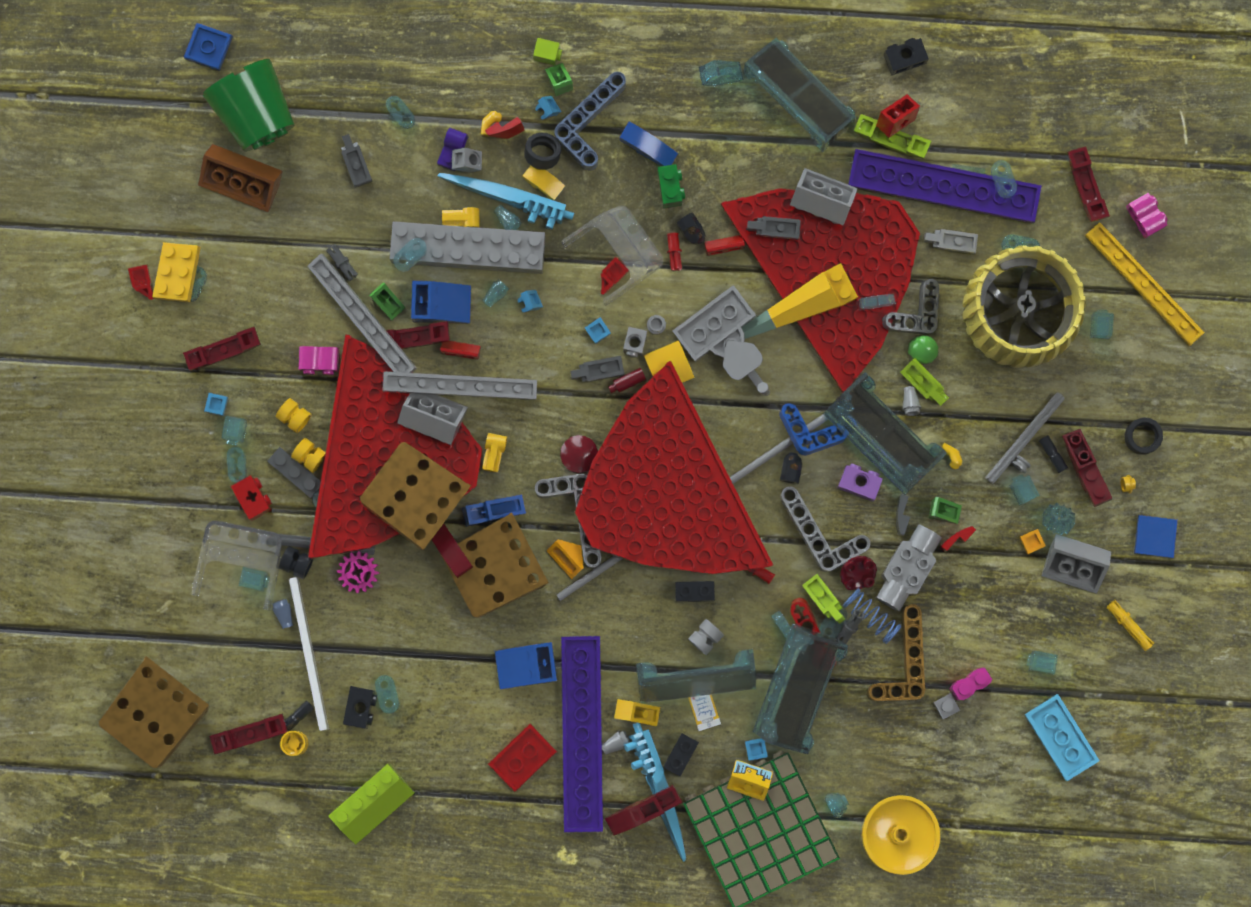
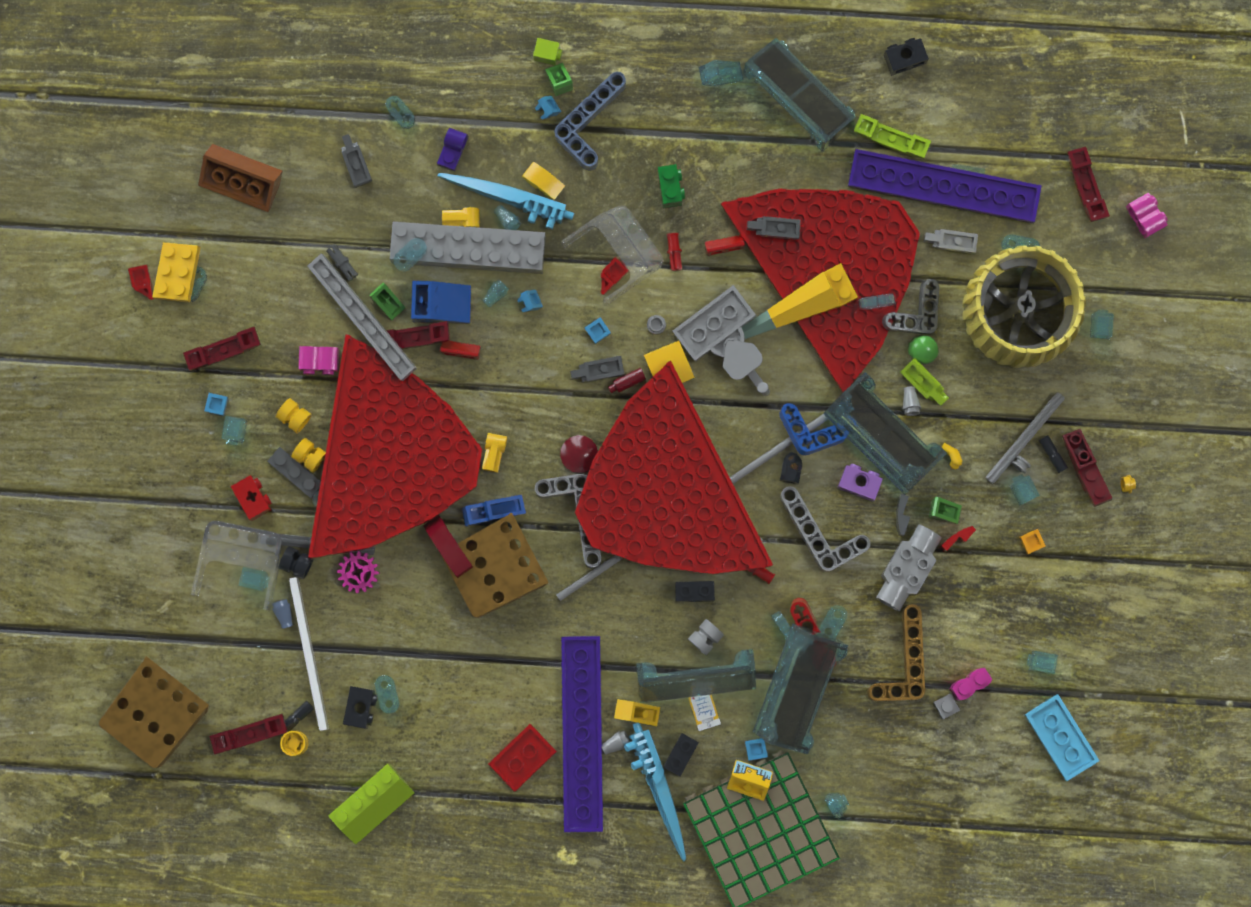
blue tile [184,23,233,71] -> none
green cone [203,59,295,152] -> none
clear light blue beam [227,447,247,483] -> none
pearl gold piece [360,442,471,550] -> none
light grey plate [383,371,537,400] -> none
light grey slope [398,393,468,445] -> none
light grey brick [452,148,482,173] -> none
yellow arm [481,111,502,137] -> none
red slope [485,117,525,139] -> none
blue slope [495,642,557,689] -> none
black tyre [524,133,561,170] -> none
light orange slope [547,539,584,579] -> none
dark red slope [605,784,683,836] -> none
blue slope [620,121,678,166] -> none
light grey brick [623,327,647,358] -> none
black rock [677,212,706,245] -> none
light grey slope [790,168,858,225] -> none
lime hinge [802,574,845,624] -> none
dark grey pin [836,609,865,644] -> none
dark red dish [840,556,877,590] -> none
medium blue piece [842,588,902,644] -> none
yellow dish [862,795,940,875] -> none
red brick [876,94,920,138] -> none
clear light blue plate [991,160,1017,198] -> none
light grey slope [1041,534,1111,594] -> none
clear light blue gear [1042,503,1075,536] -> none
yellow tile [1085,222,1205,346] -> none
yellow pin [1106,600,1154,651] -> none
black tyre [1125,418,1163,455] -> none
blue tile [1134,515,1177,558] -> none

